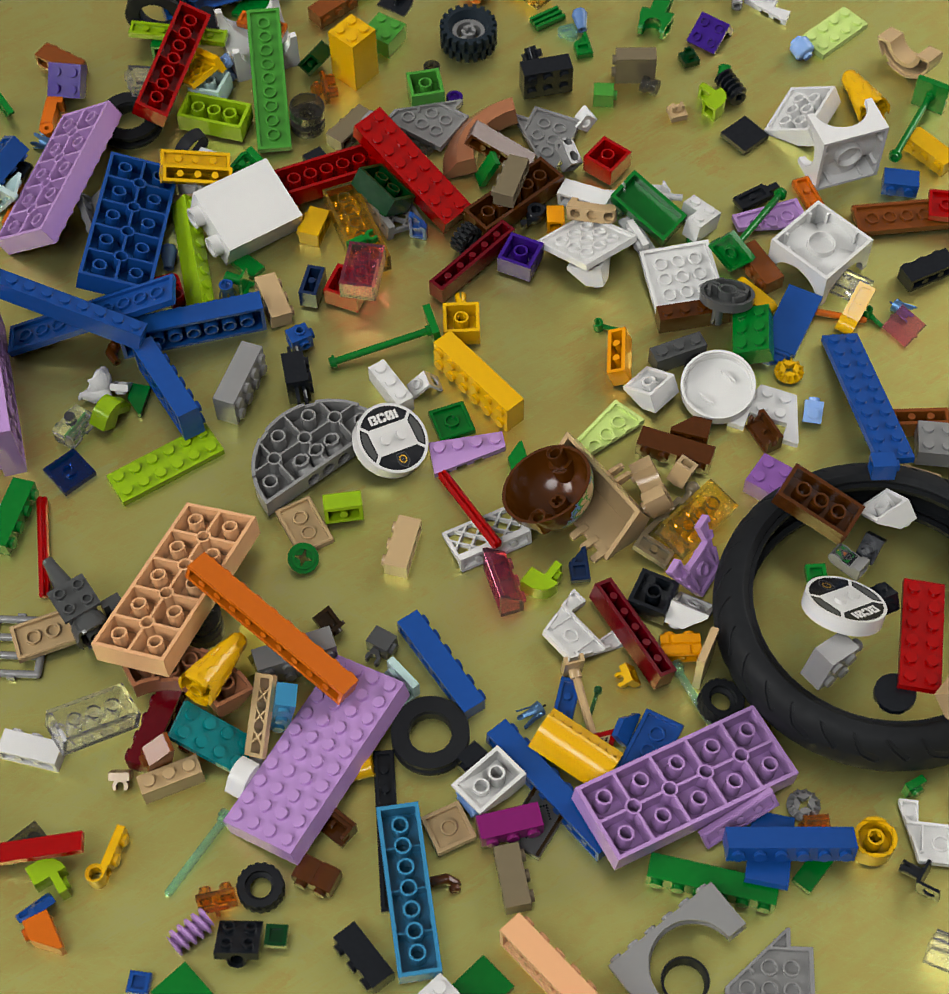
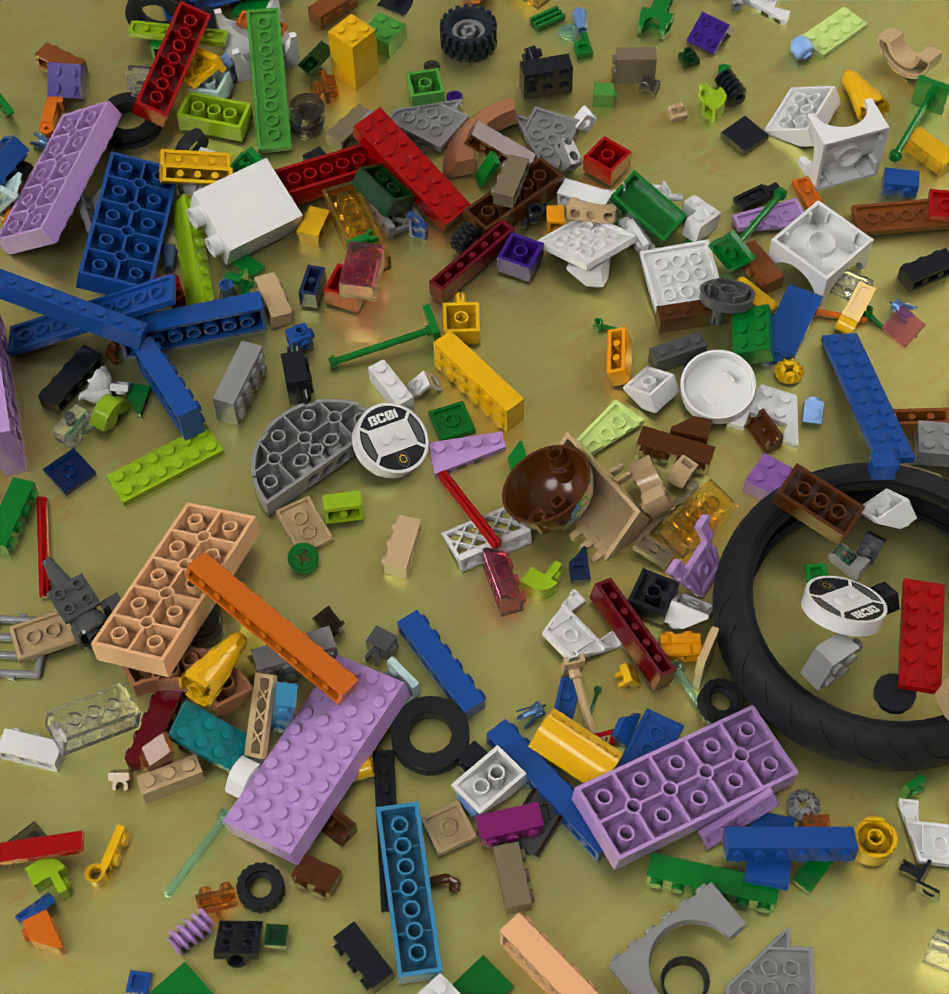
none -> black brick [38,345,104,416]

